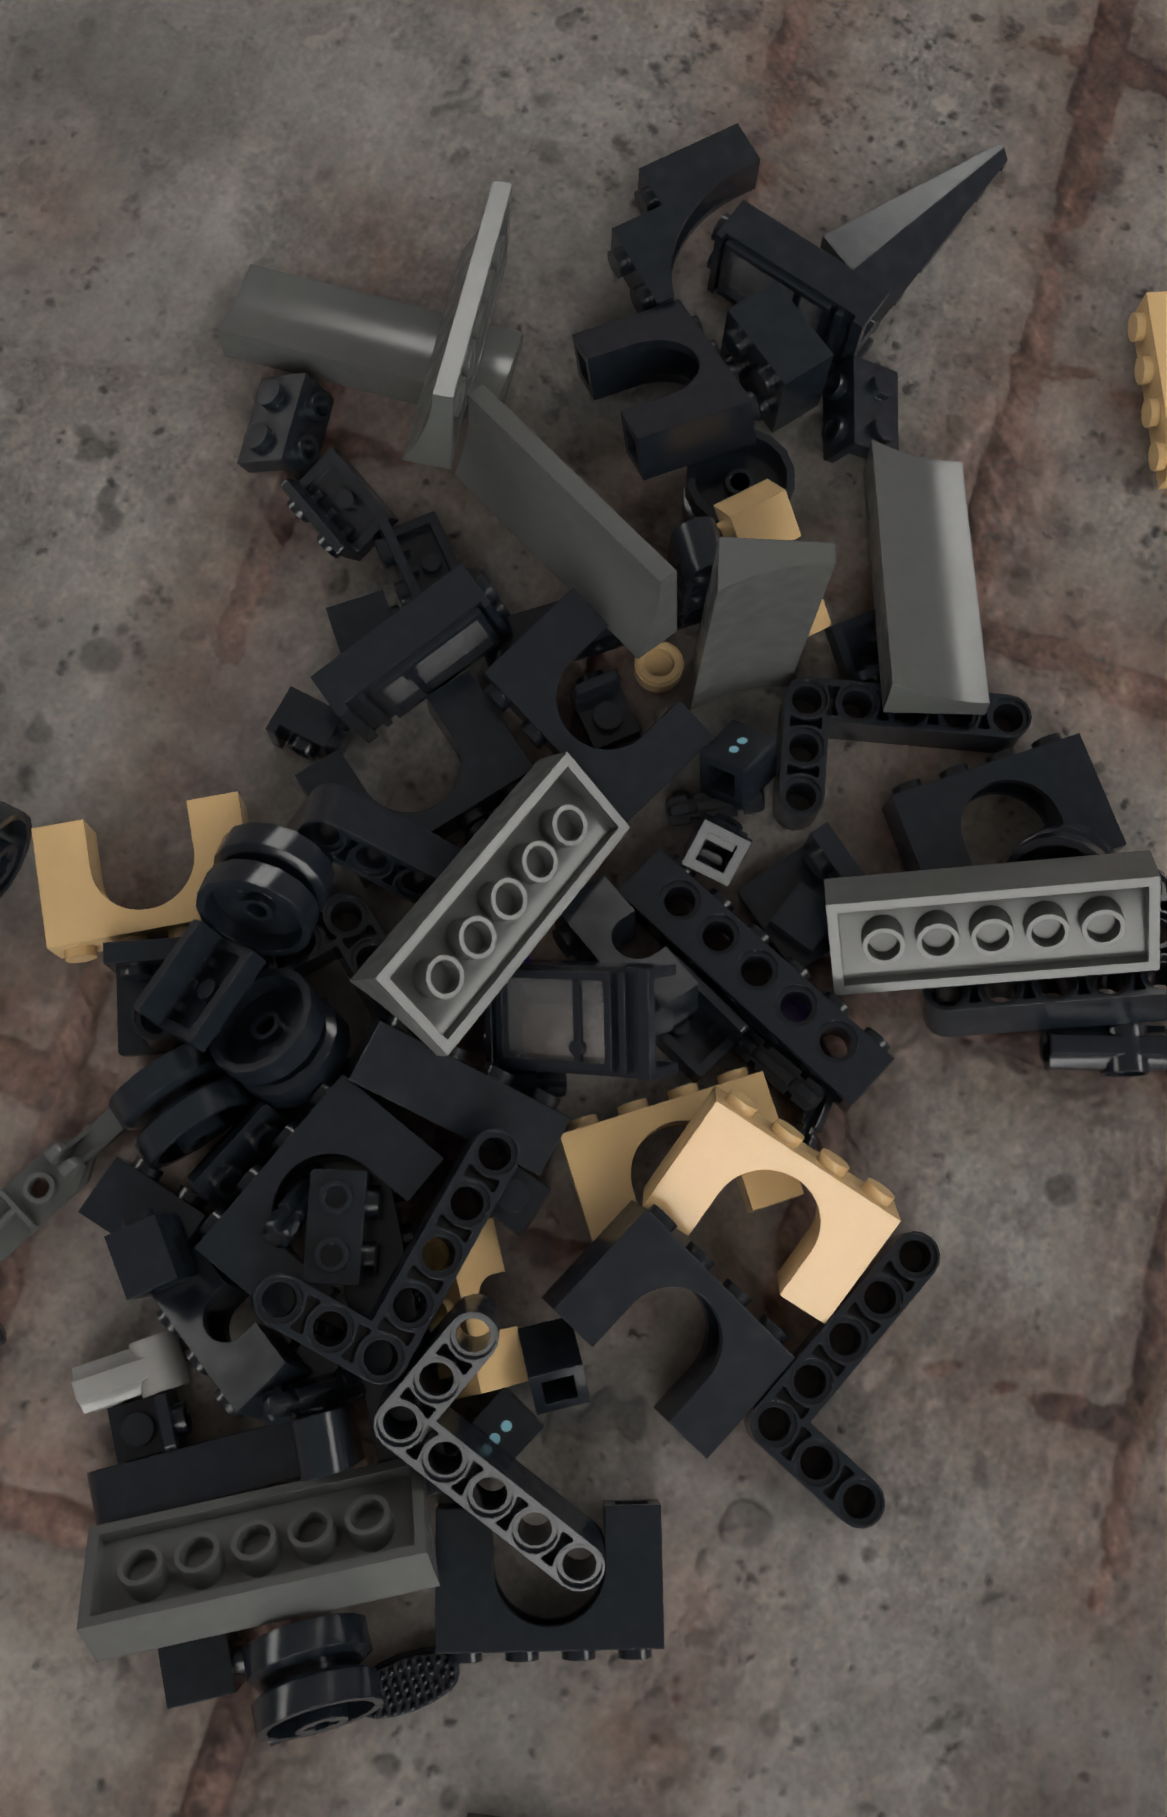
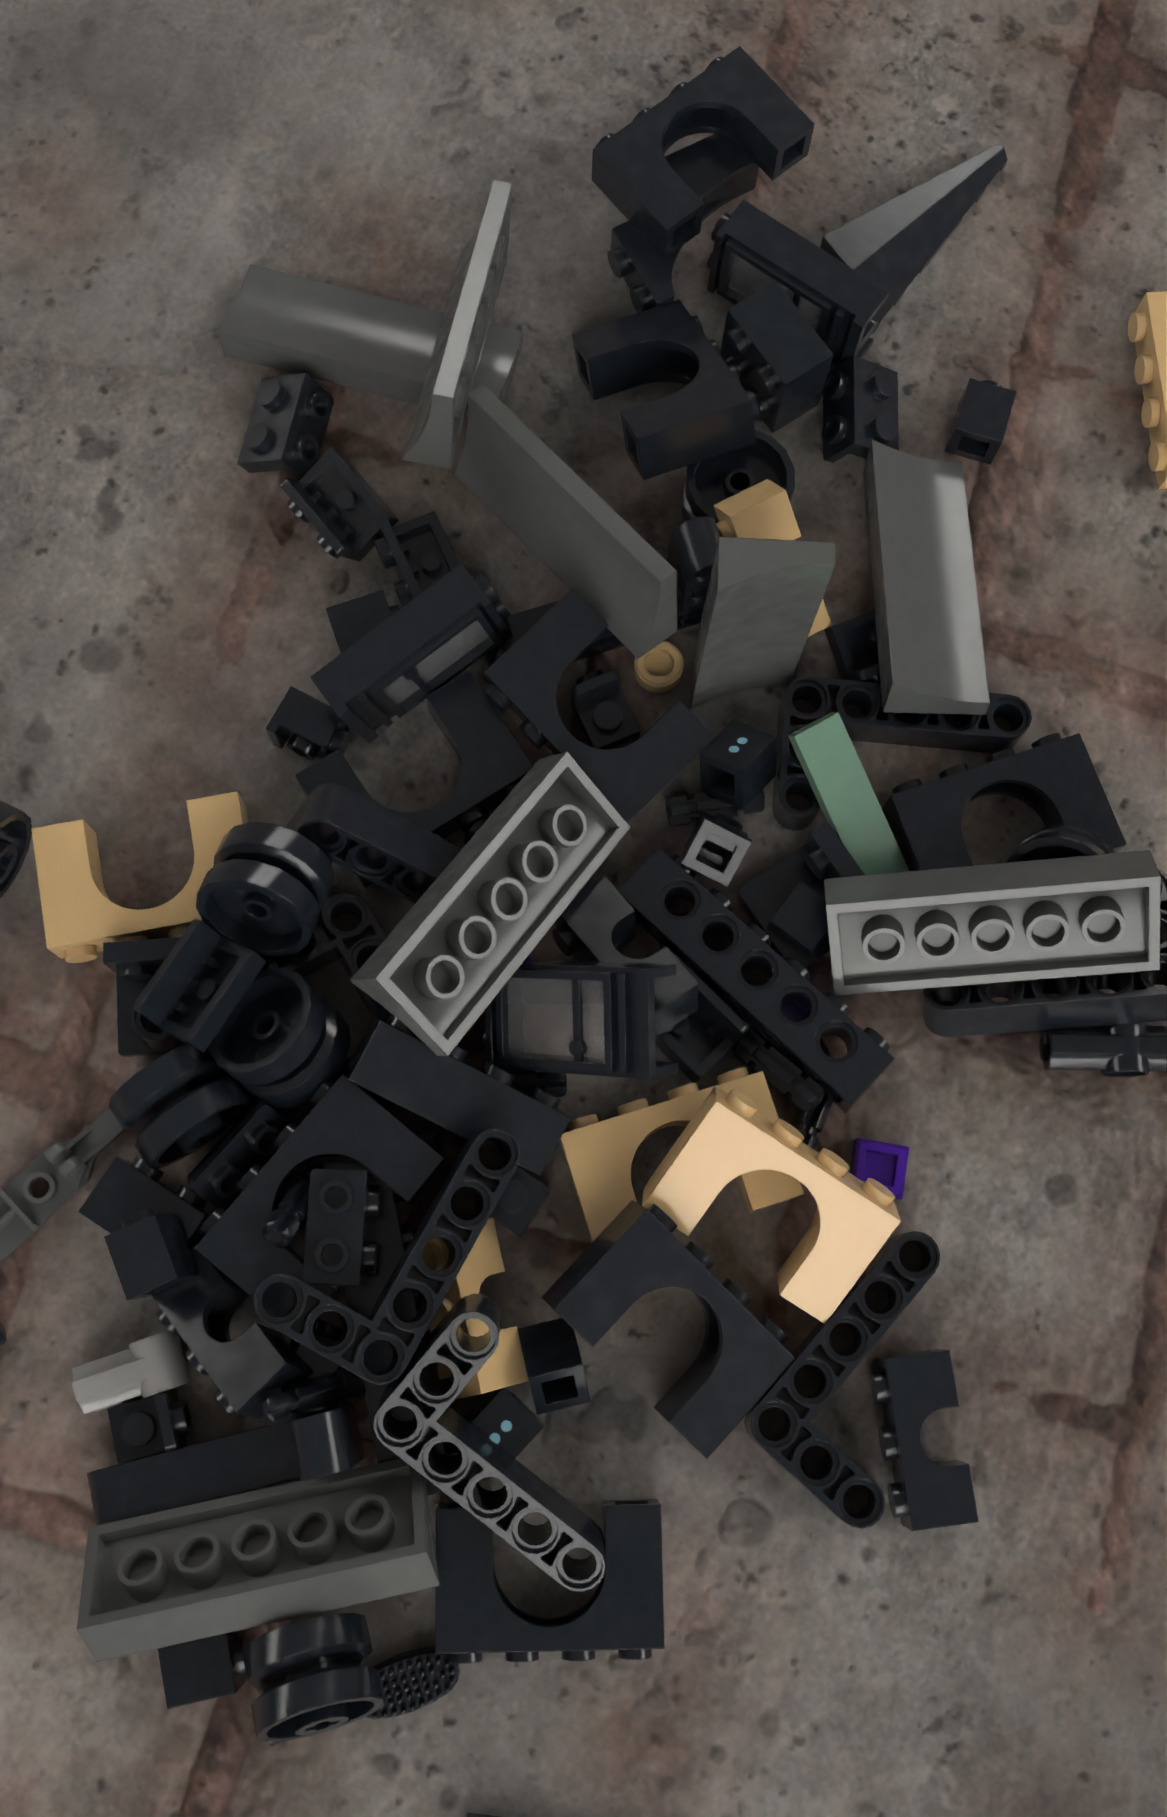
none -> black arch [592,46,815,258]
none -> sand green tile [788,712,909,875]
none -> dark purple tile [850,1138,909,1200]
none -> black arch [869,1349,979,1531]
none -> black brick [945,378,1017,465]

